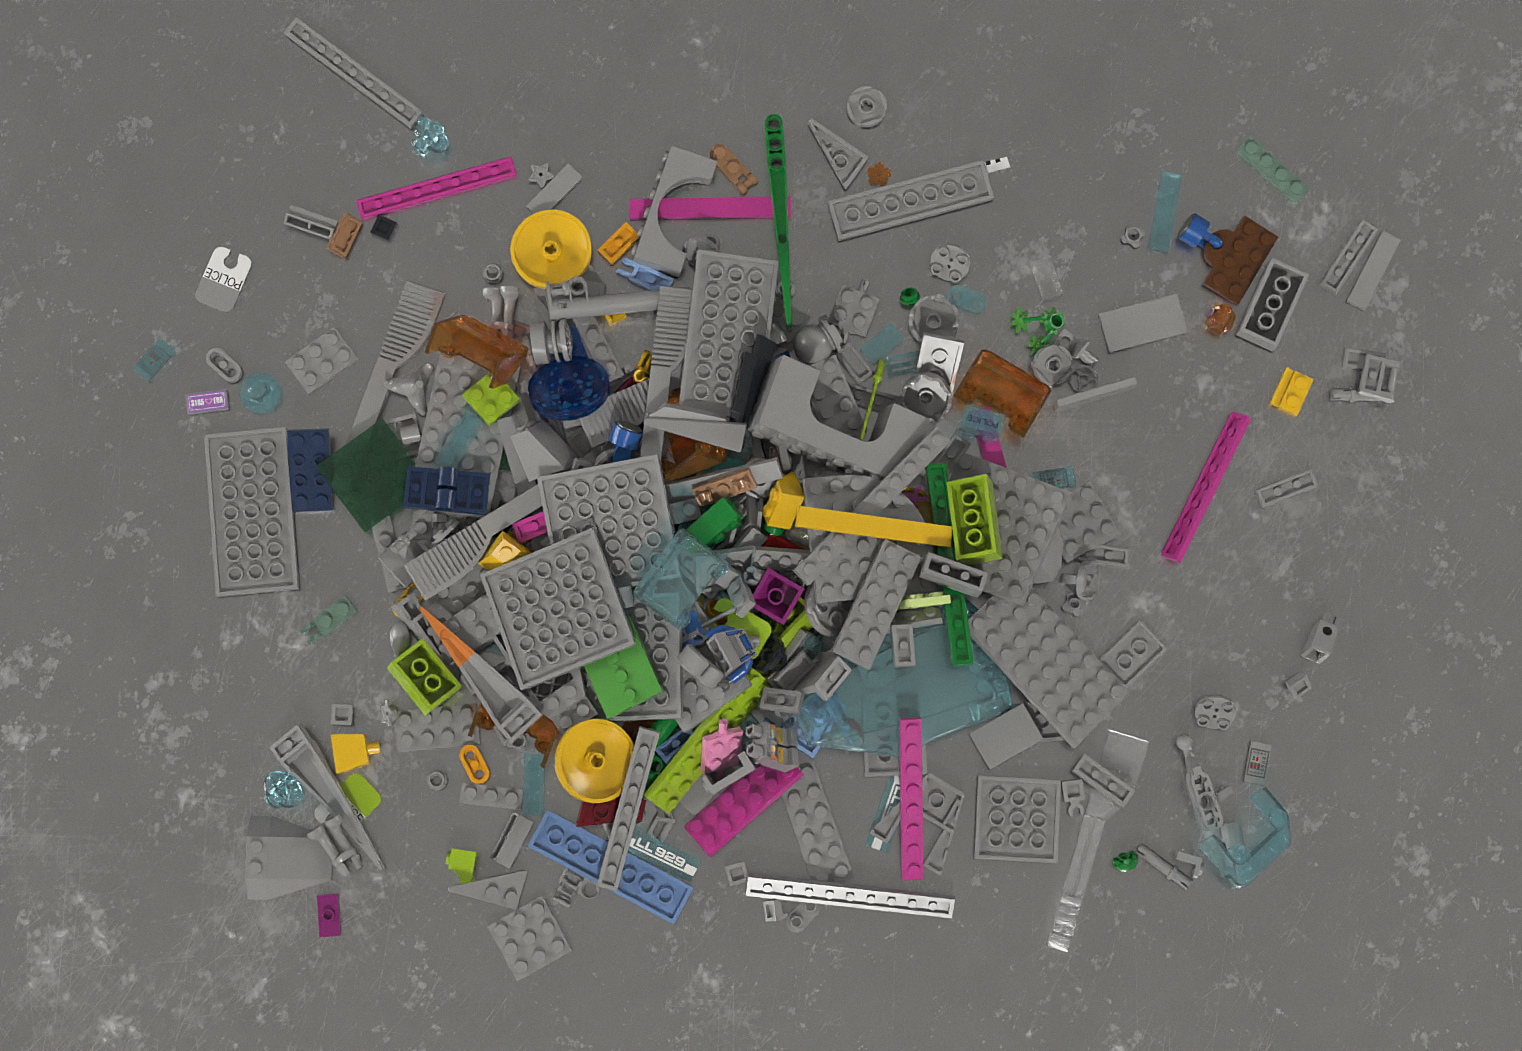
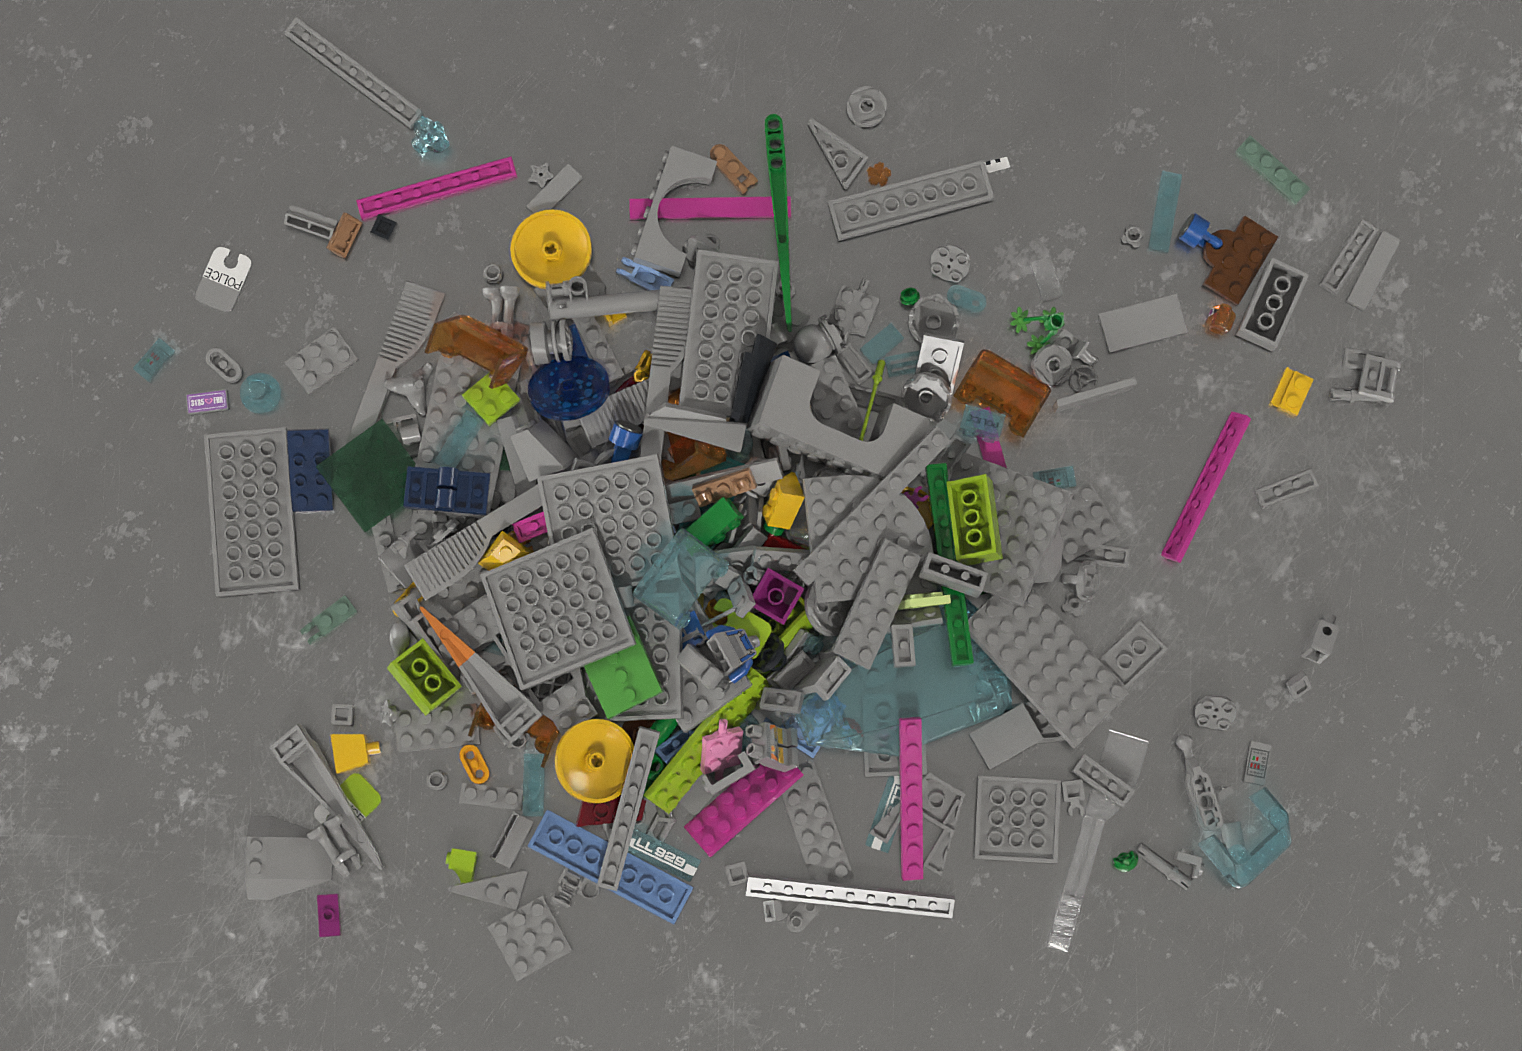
clear light blue plate [263,771,304,809] -> none
light orange plate [597,222,641,265] -> none
yellow tile [795,506,952,547] -> none

